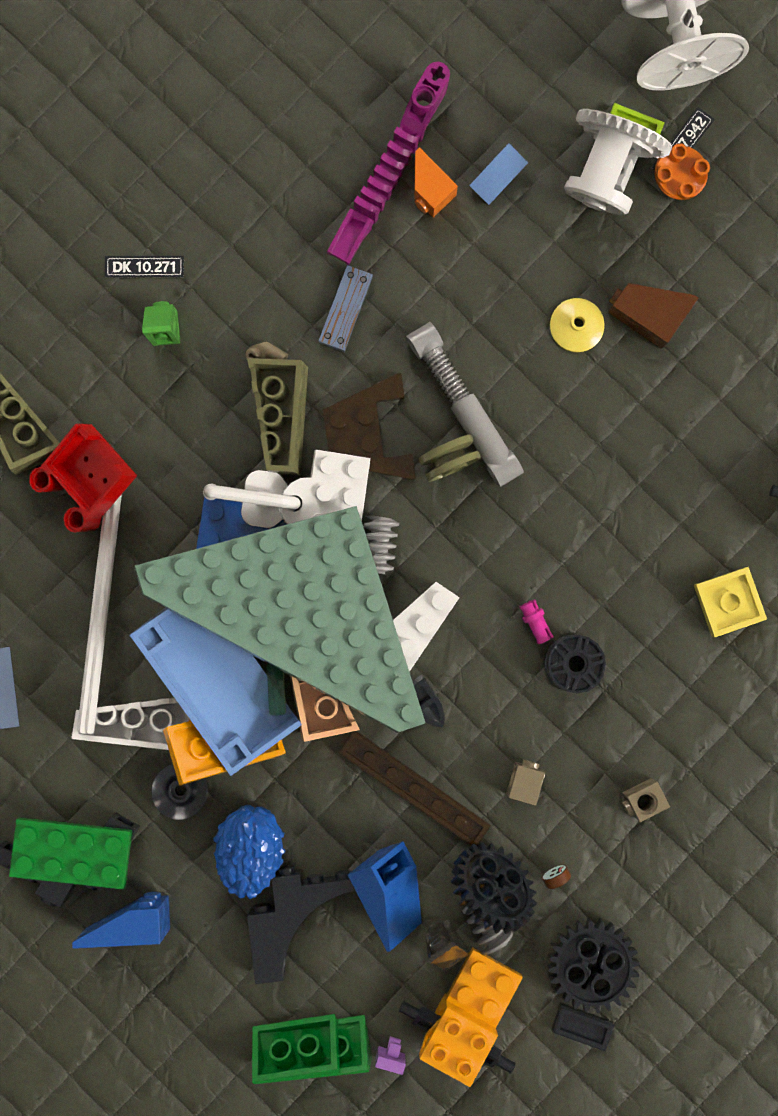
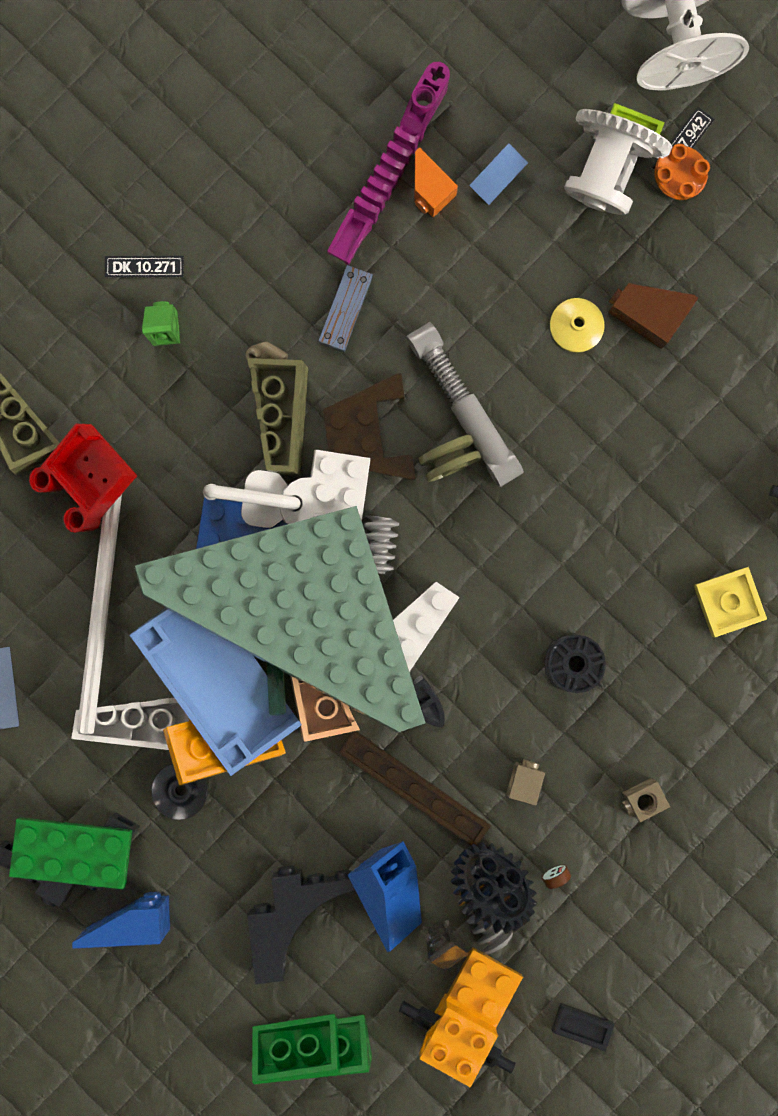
blue hair [213,805,286,899] -> none
medium lavender tile [375,1036,406,1075] -> none
dark pink pin [519,599,554,644] -> none
black gear [547,918,640,1014] -> none

